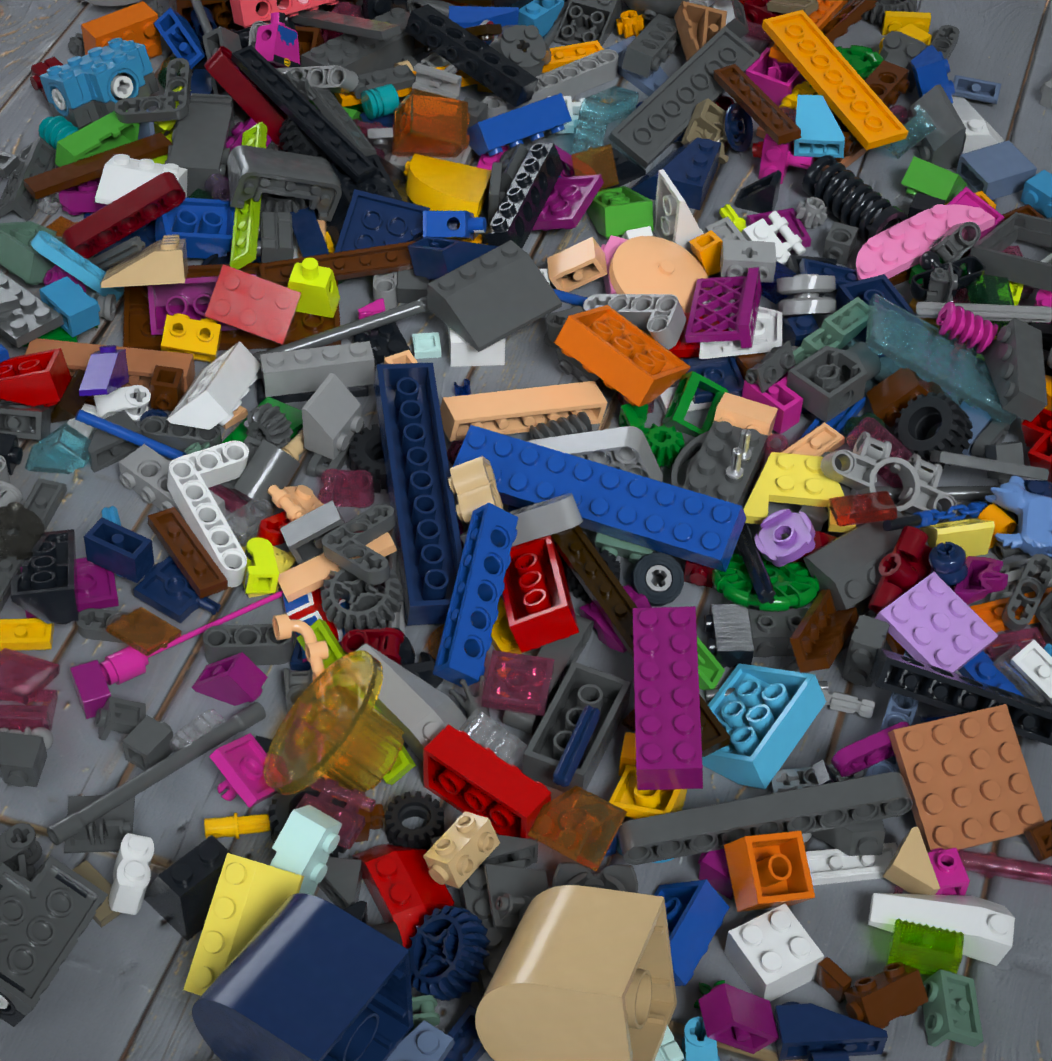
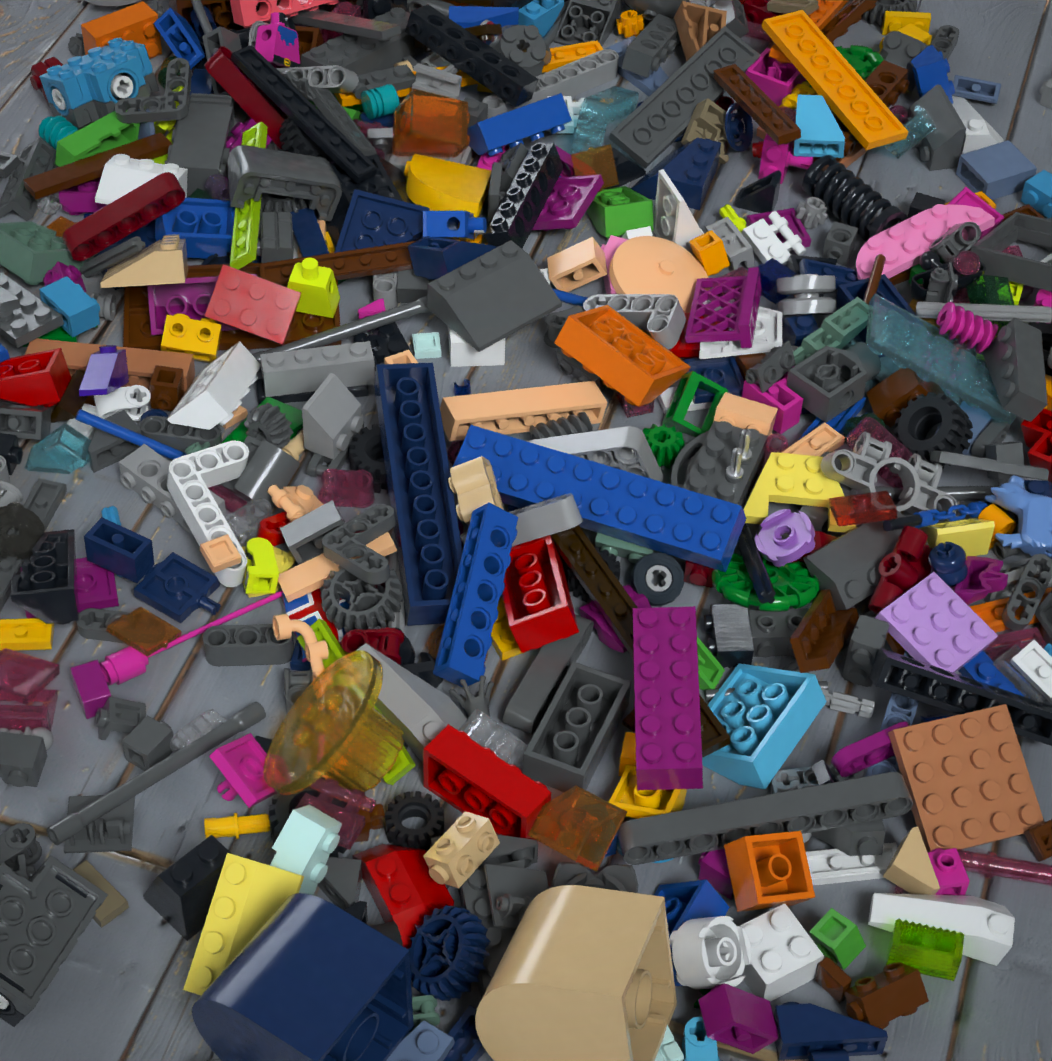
medium azure beam [31,231,124,302] -> none
white brick [109,833,154,915] -> none
reddish brown plate [148,507,228,599] -> none
magenta slope [192,652,268,706] -> none
clear pink plate [482,650,555,716] -> none
dark blue axle [553,705,600,787] -> none
green bracket [619,403,648,432] -> none
light grey brick [720,239,776,283] -> none
bright green slope [901,156,967,203] -> none
sand green bracket [923,969,984,1047] -> none
none -> light nougat tile [200,534,242,573]
none -> white brick [669,916,751,989]
none -> bright green brick [809,908,866,970]
none -> reddish brown piece [863,254,886,308]
none -> clear pink plate [953,251,981,275]

